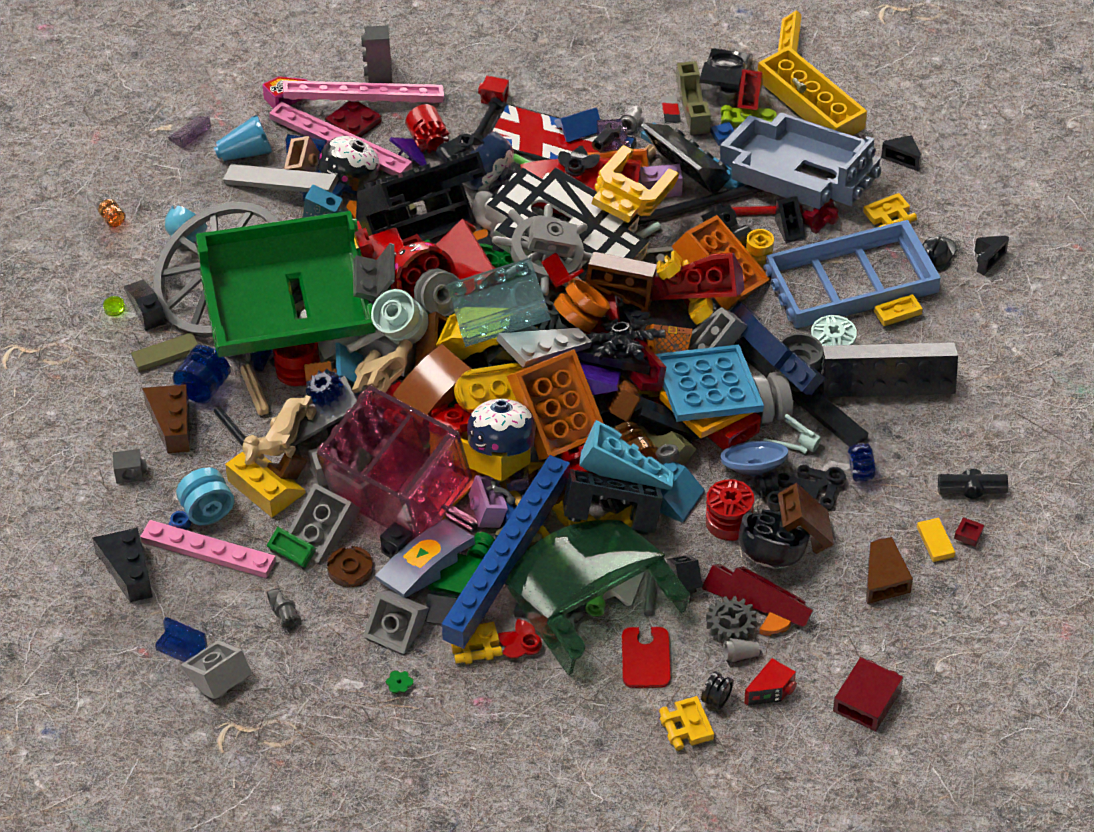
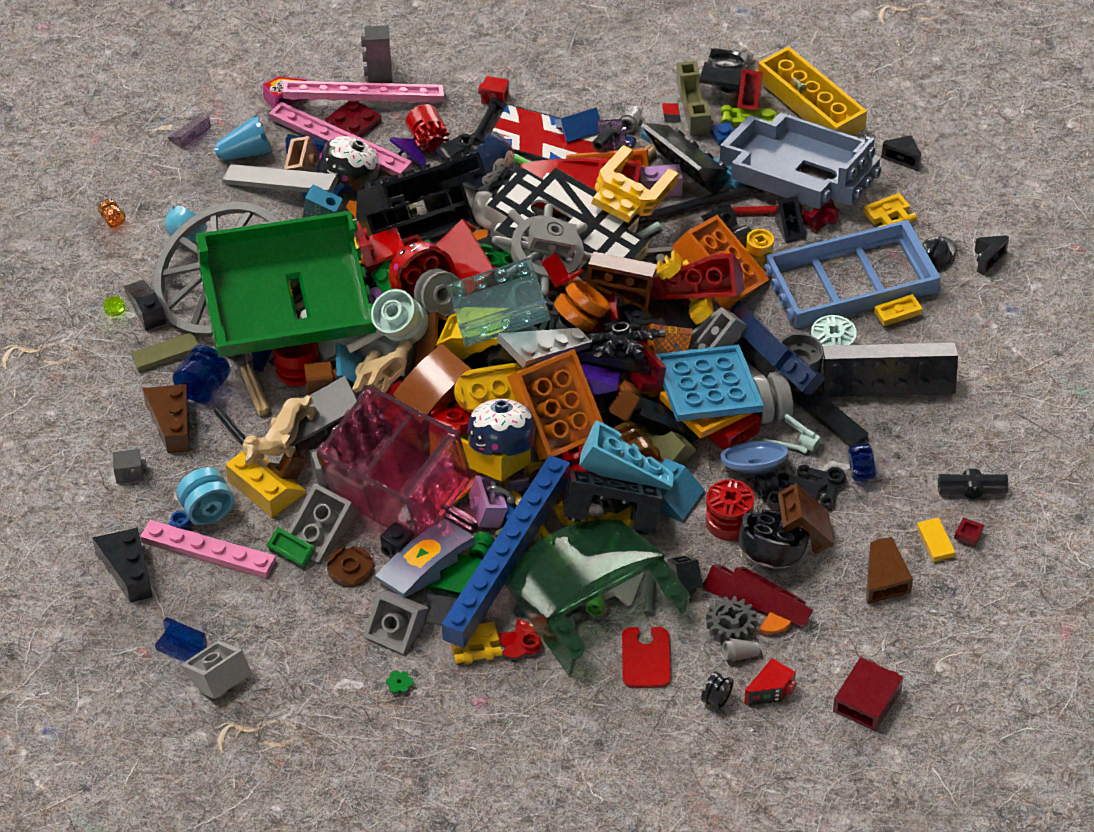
dark grey connector [267,587,302,631] -> none
clear blue gear [305,369,344,408] -> none
clear smoke slope [346,446,373,483] -> none
dark grey bracket [353,243,396,301] -> none
black plate [558,145,600,177] -> none
dark grey tile [656,444,679,464] -> none
yellow plate [659,696,714,751] -> none
yellow plate [778,10,802,52] -> none

